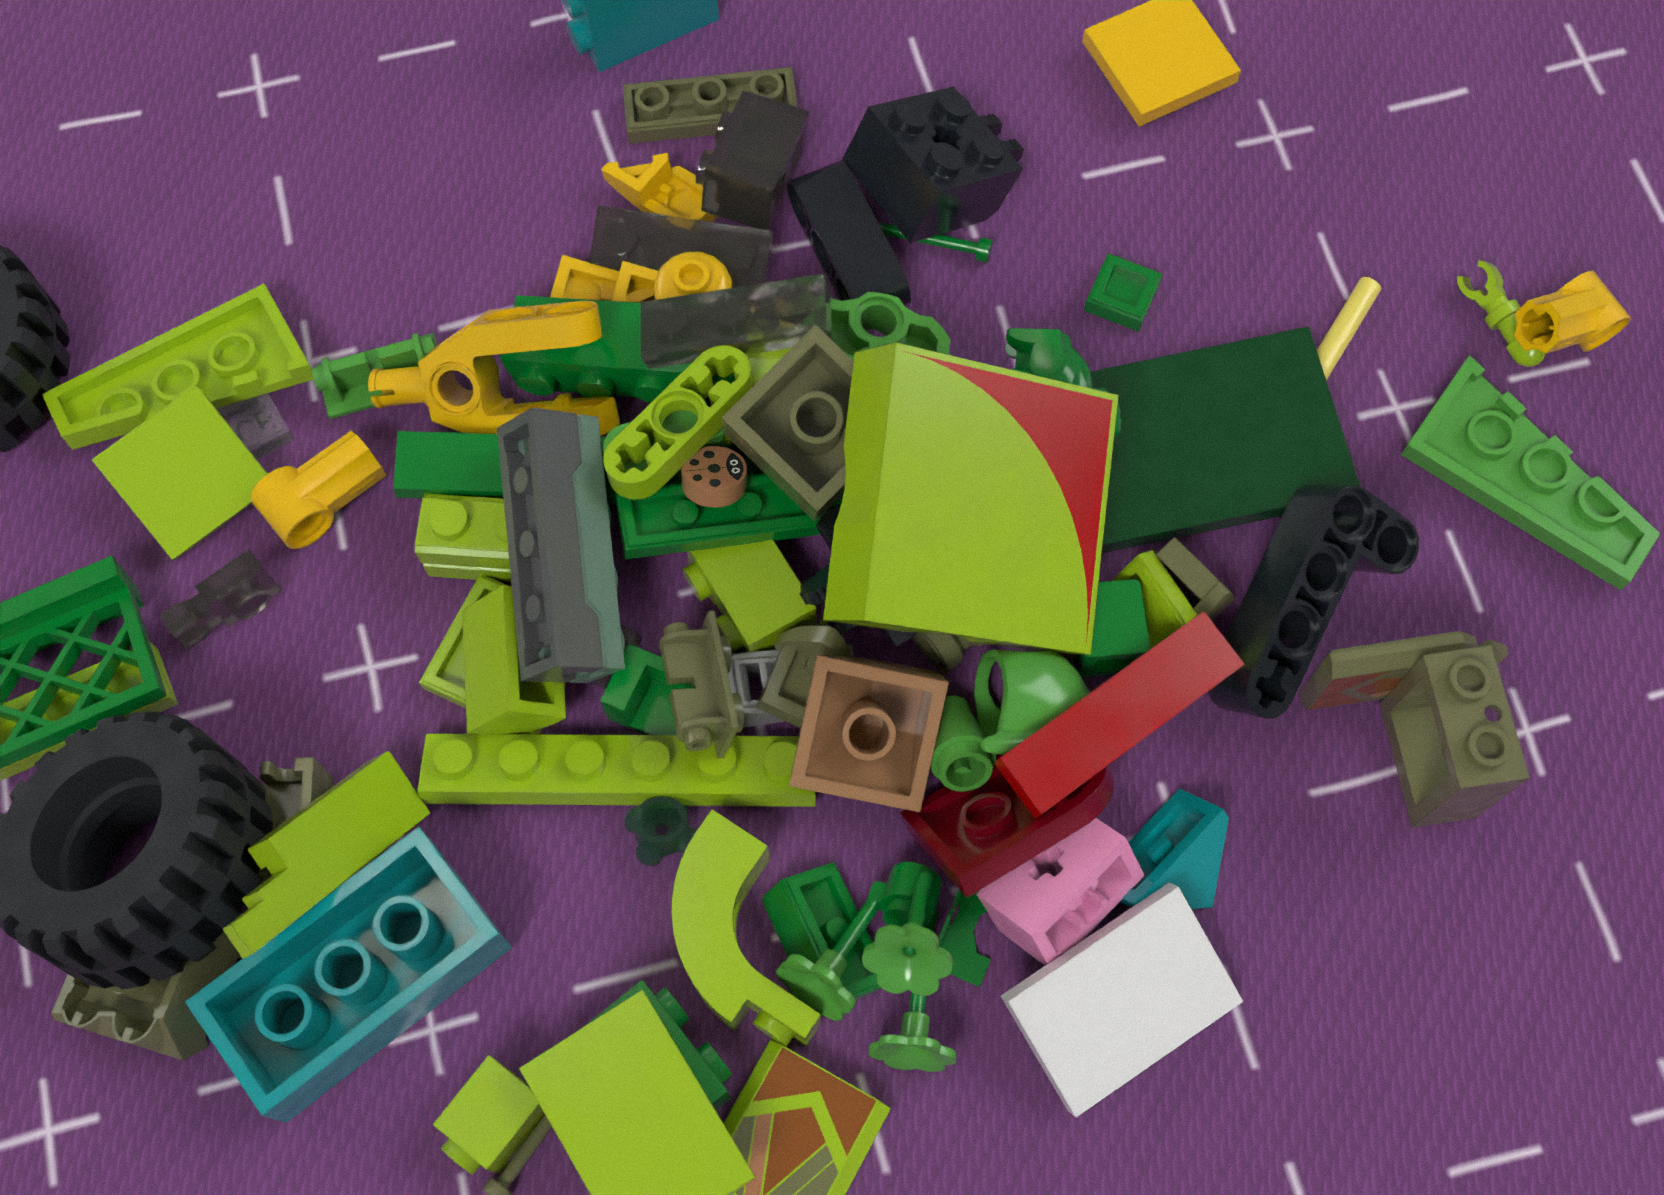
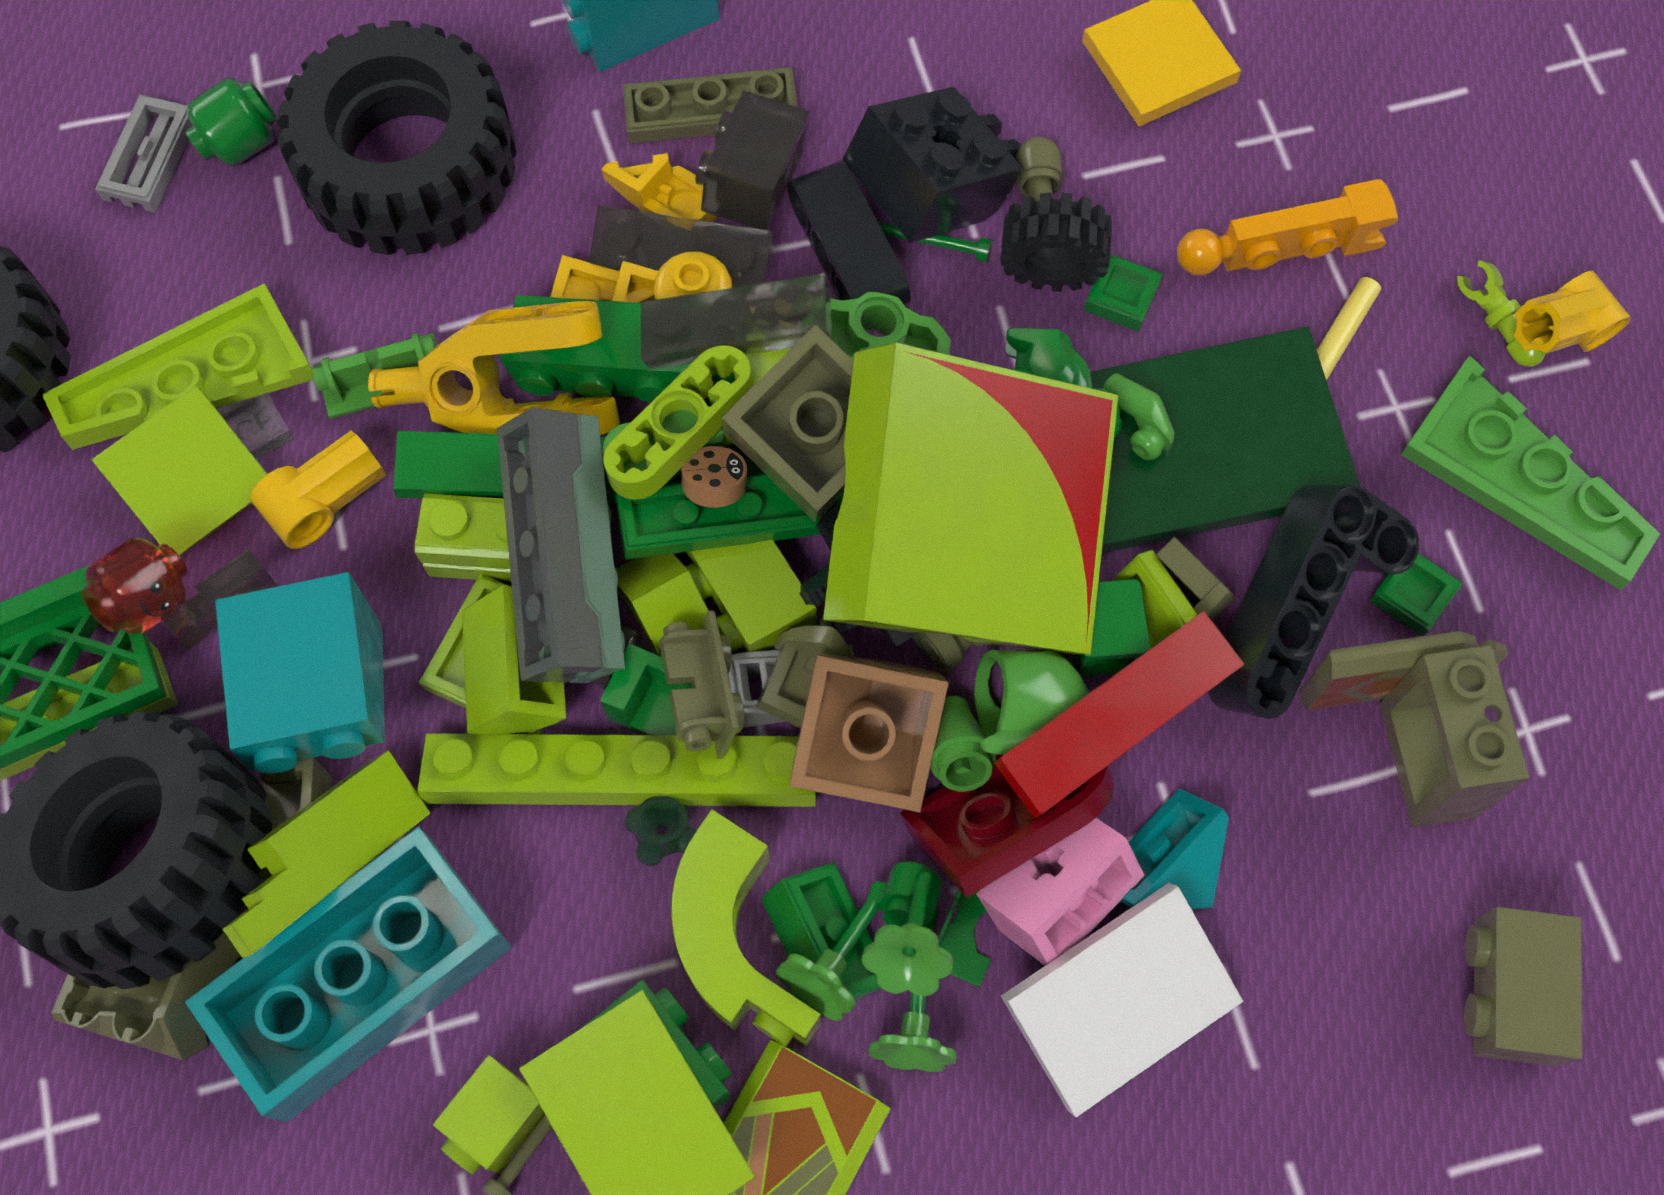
none -> clear red head [81,537,187,635]
none -> light grey tile [95,95,193,213]
none -> green head [185,77,277,166]
none -> teal slope [215,572,385,773]
none -> black tyre [277,20,517,255]
none -> lime slope [616,553,721,657]
none -> black tyre [1000,192,1112,292]
none -> olive cylinder [1015,136,1063,201]
none -> bright green arm [1103,373,1175,460]
none -> light orange plate [1177,179,1398,276]
none -> green tile [1370,553,1463,637]
none -> olive brick [1464,907,1582,1067]

